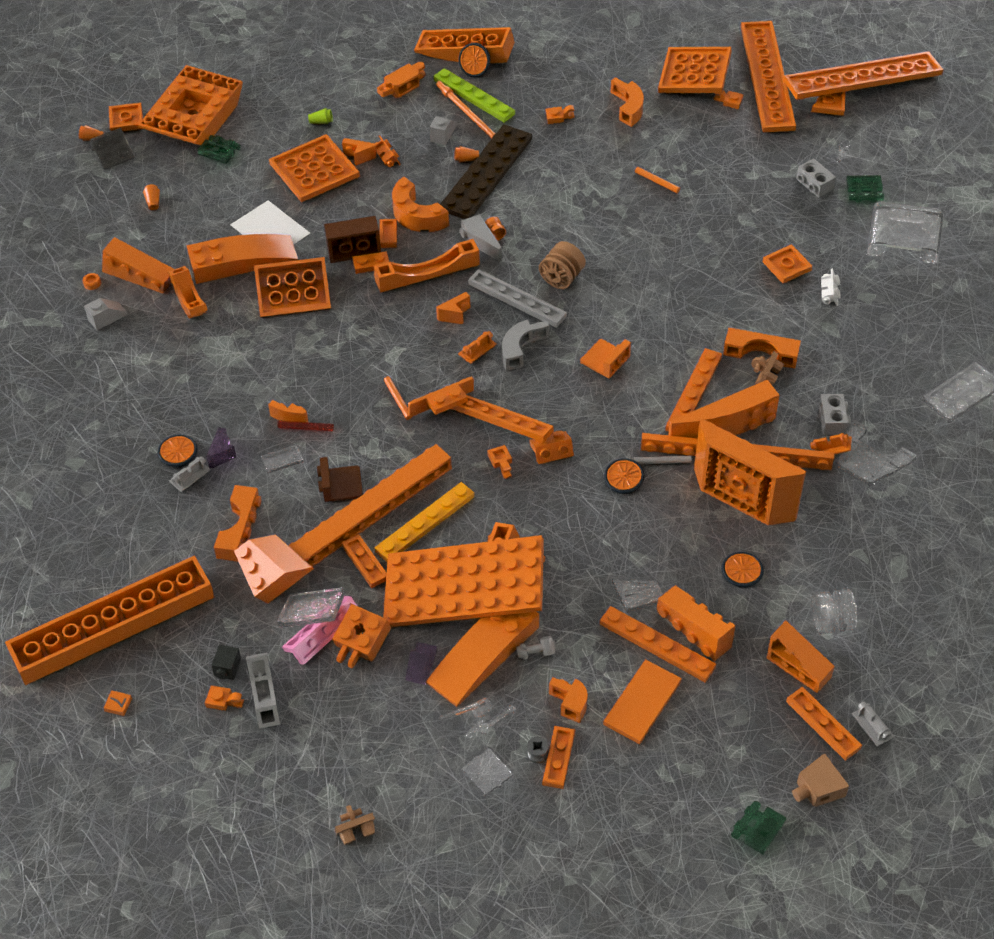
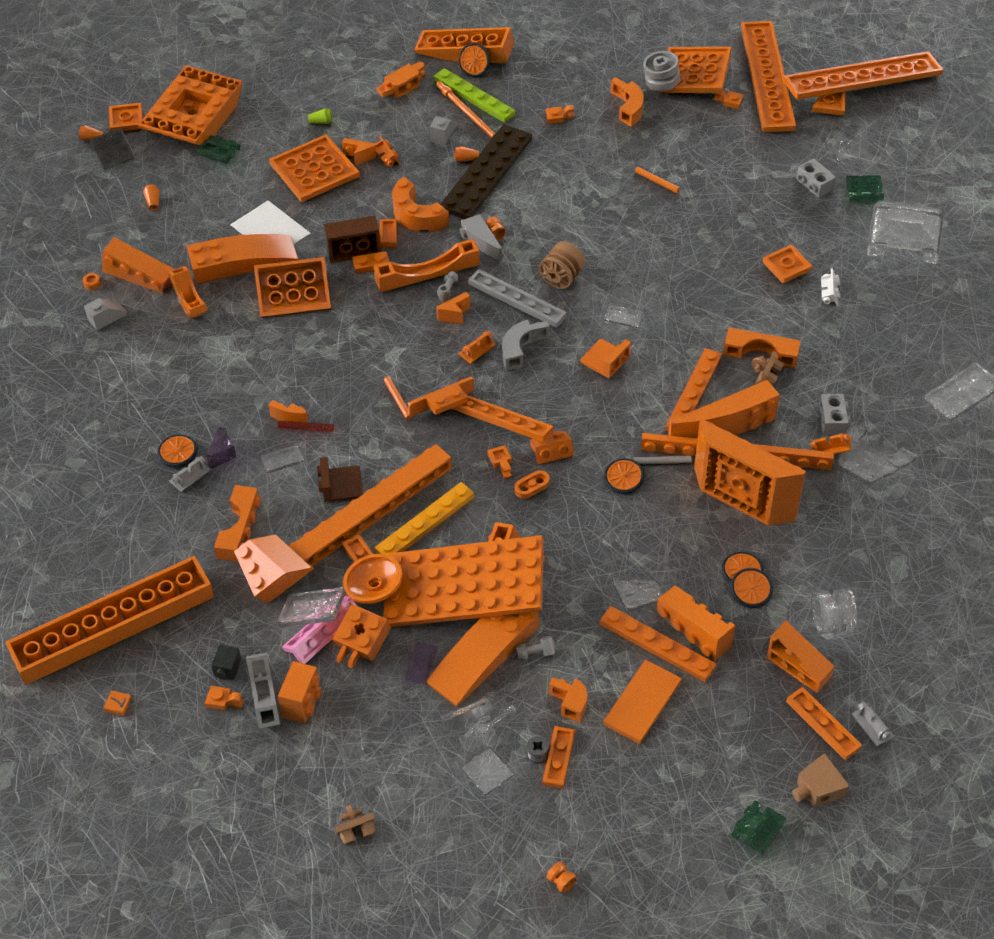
none -> orange brick [278,661,322,724]
none -> orange dish [343,554,403,604]
none -> light grey bar [437,272,458,302]
none -> orange plate [514,470,550,499]
none -> orange wheel [546,861,578,894]
none -> clear tile [604,304,644,329]
none -> light grey wheel [643,51,681,91]
none -> orange wheel [730,568,773,608]

